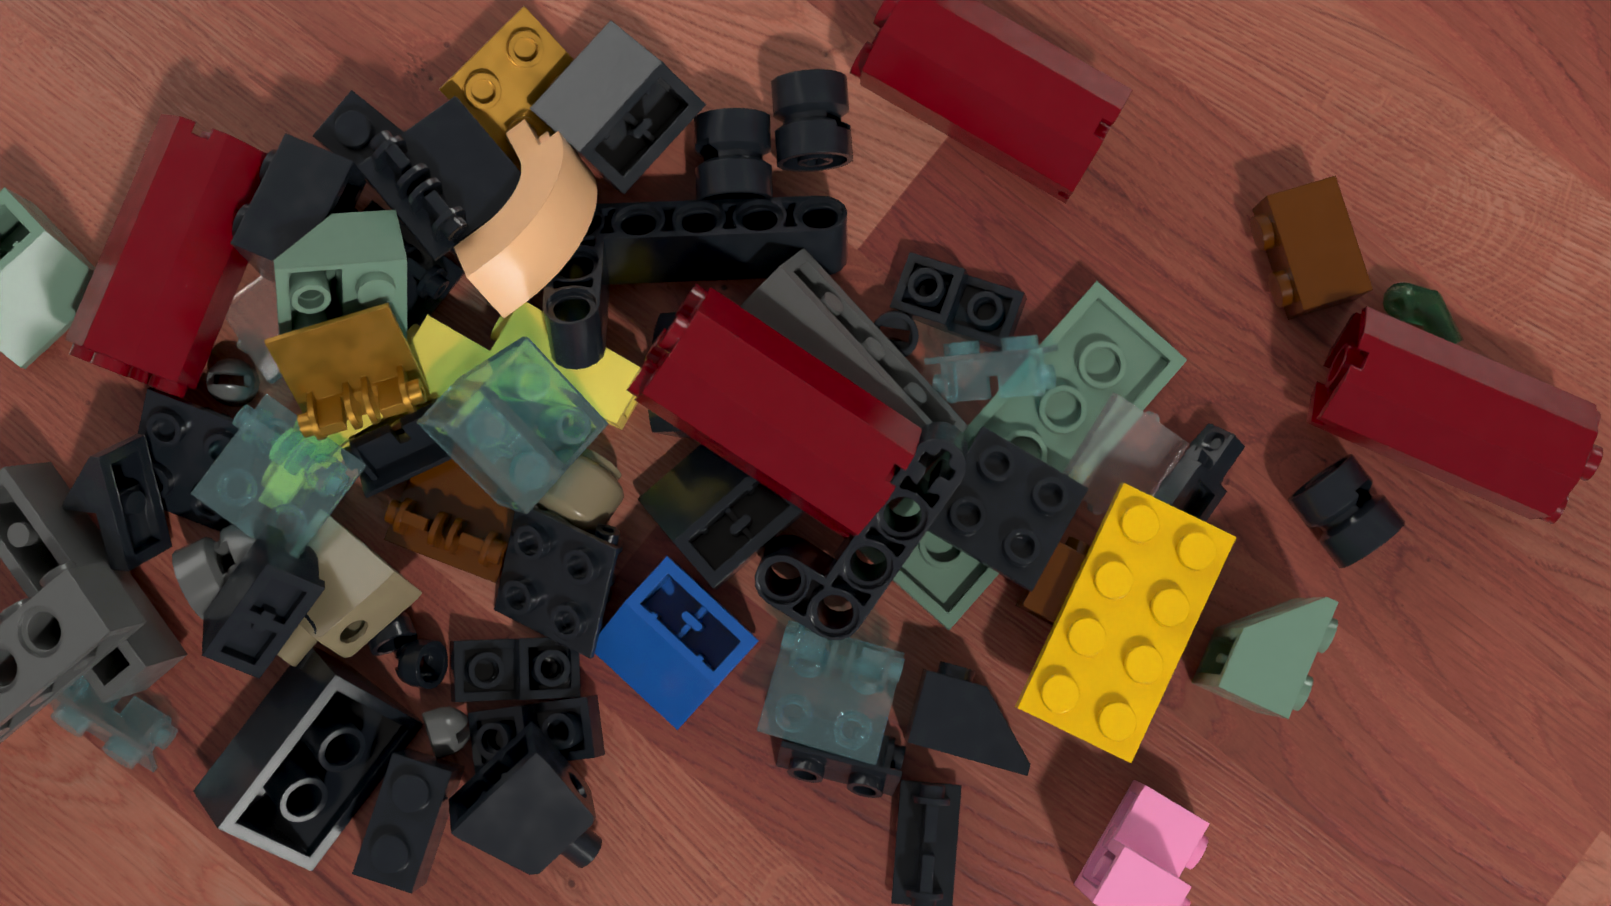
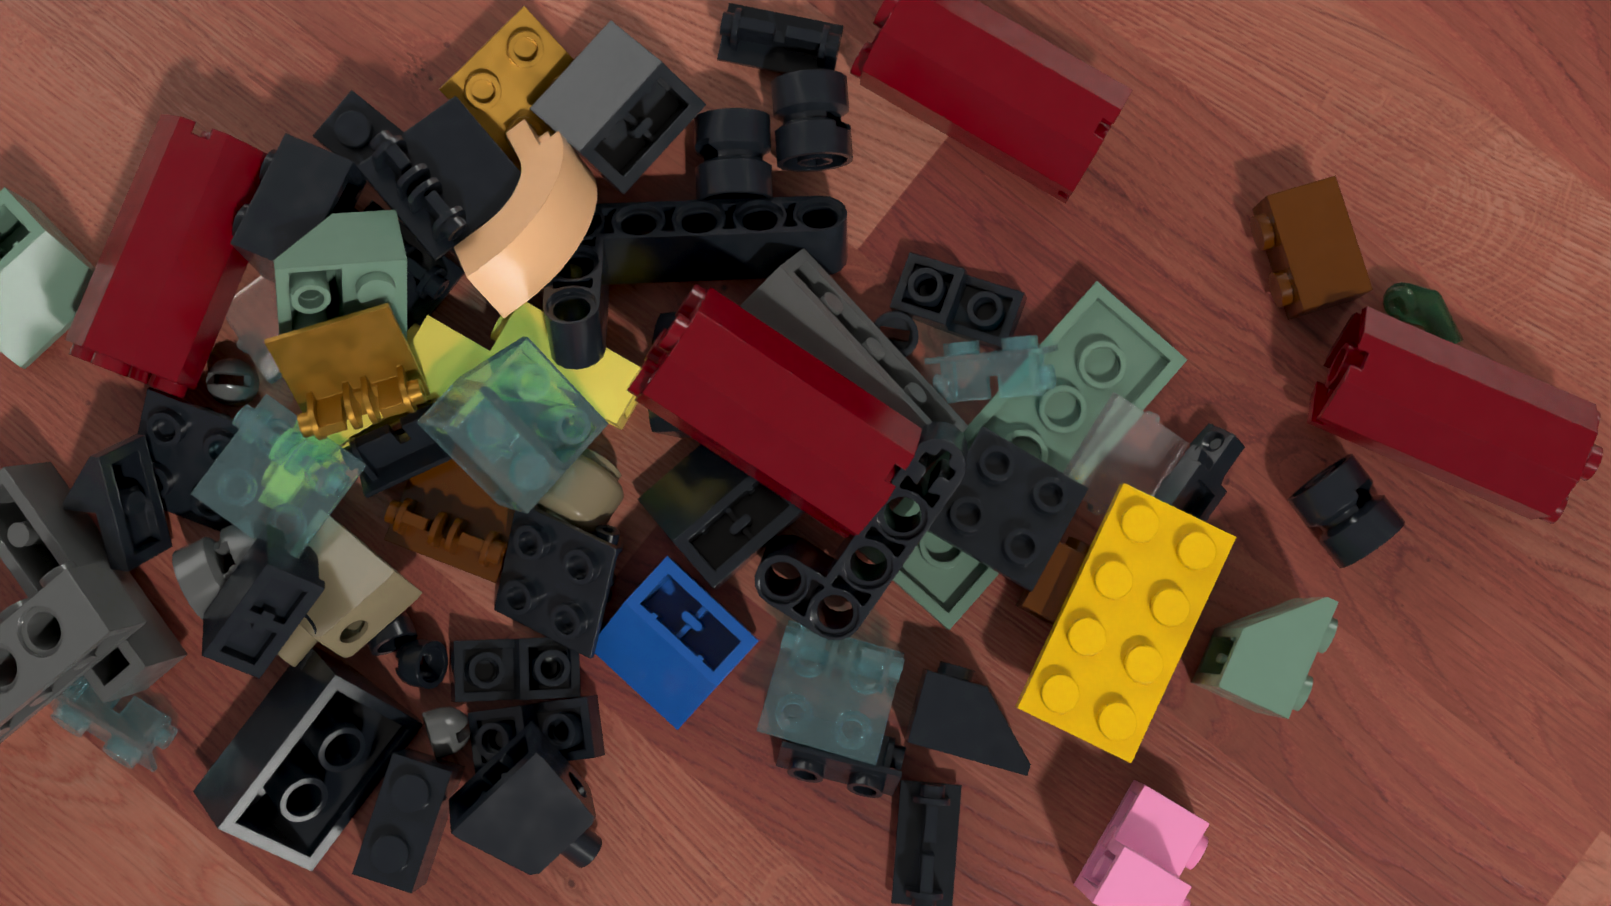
none -> black hinge [717,3,844,74]

